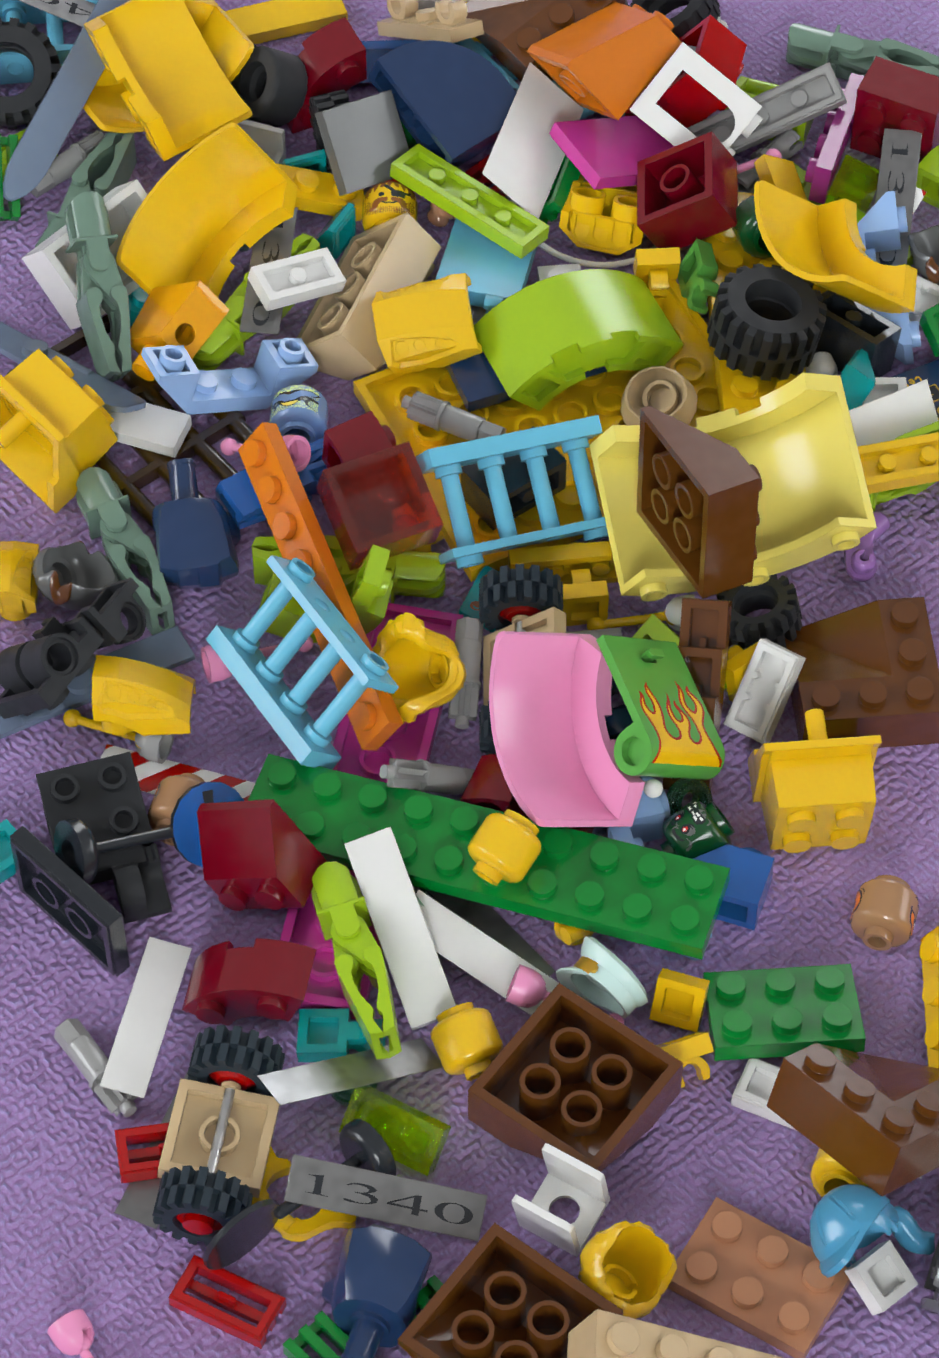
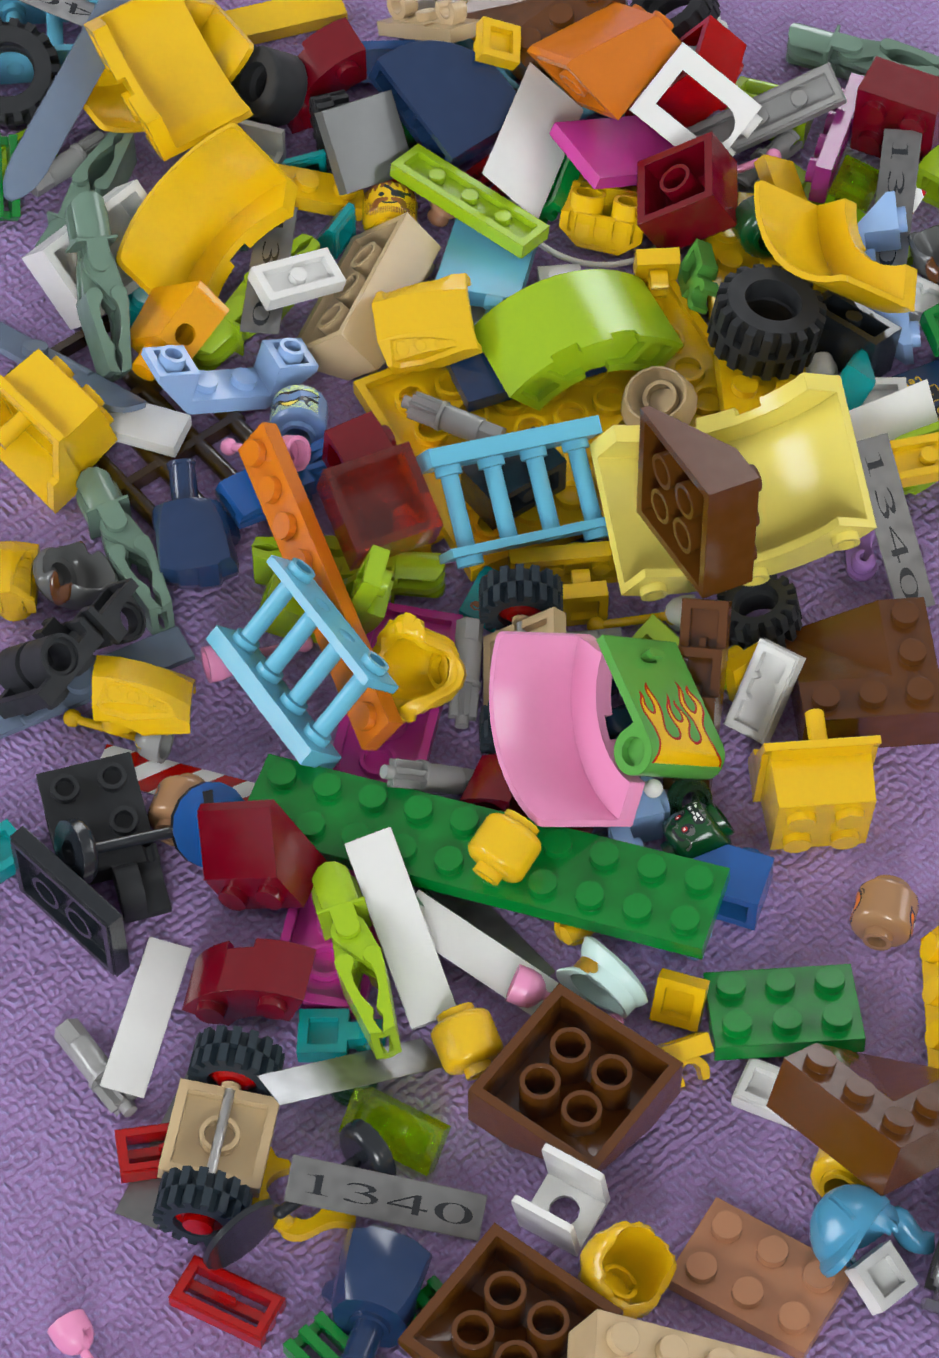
none -> yellow tile [473,16,521,71]
none -> flat silver sticker [856,433,935,608]

